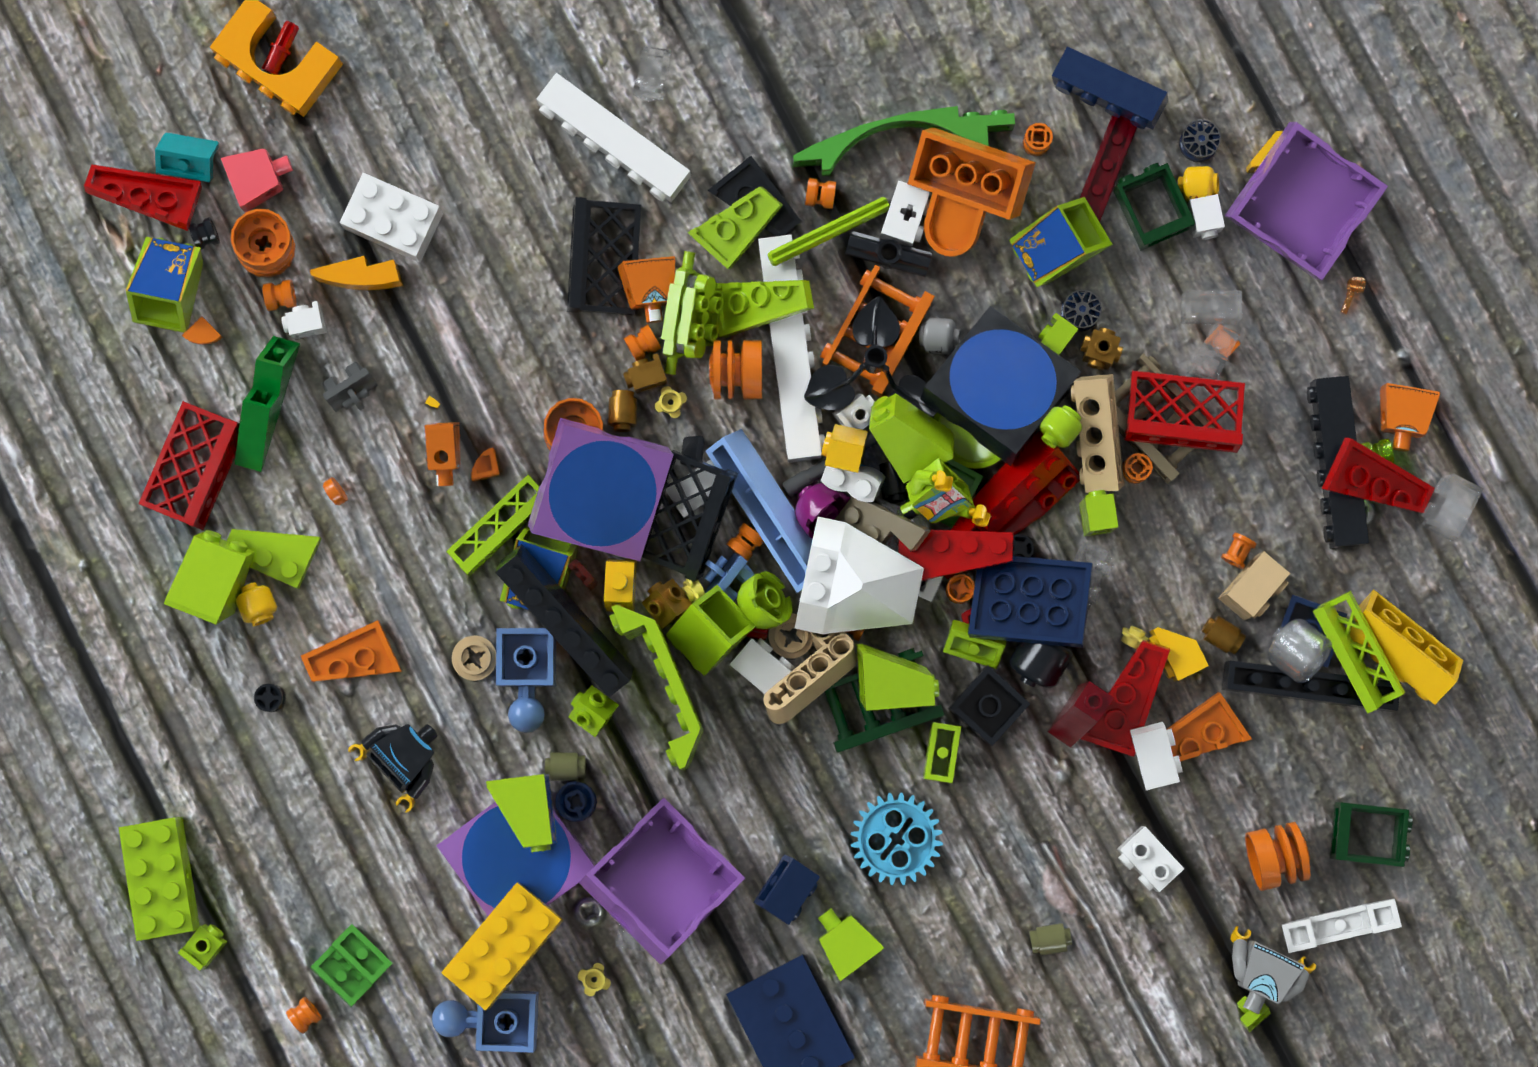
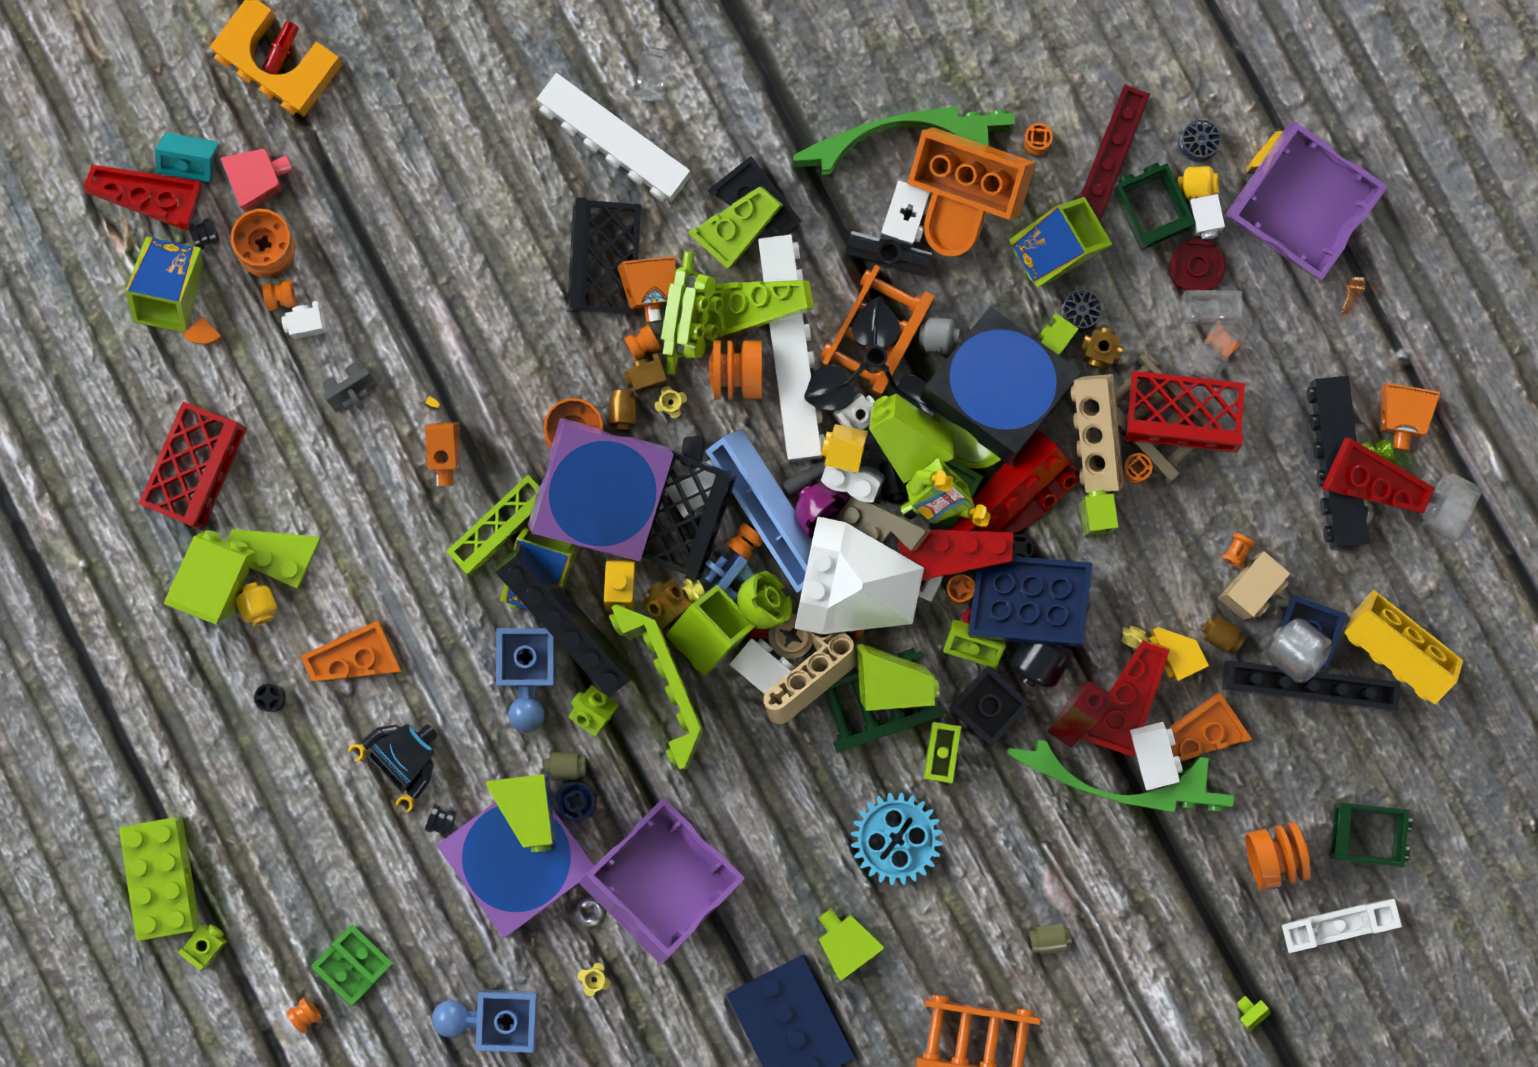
green slope [234,336,300,472] -> none
light orange slope [310,256,403,290] -> none
orange tile [323,477,348,506] -> none
white brick [340,173,443,263] -> none
yellow brick [441,882,564,1011] -> none
tan gear [452,636,496,681] -> none
orange tile [471,447,500,482] -> none
clear red tile [568,559,598,591] -> none
dark blue brick [754,854,820,925] -> none
lime axle [767,197,890,266] -> none
orange wheel [805,178,837,209] -> none
lime head [1039,405,1082,448] -> none
dark blue brick [1052,46,1168,130] -> none
white brick [1117,826,1184,892] -> none
light grey torso [1231,926,1316,1014] -> none
lime fence [1313,591,1405,714] -> none
none -> black wheel [425,804,457,838]
none -> bright green slope [1006,740,1234,812]
none -> dark red tile [1169,238,1226,295]

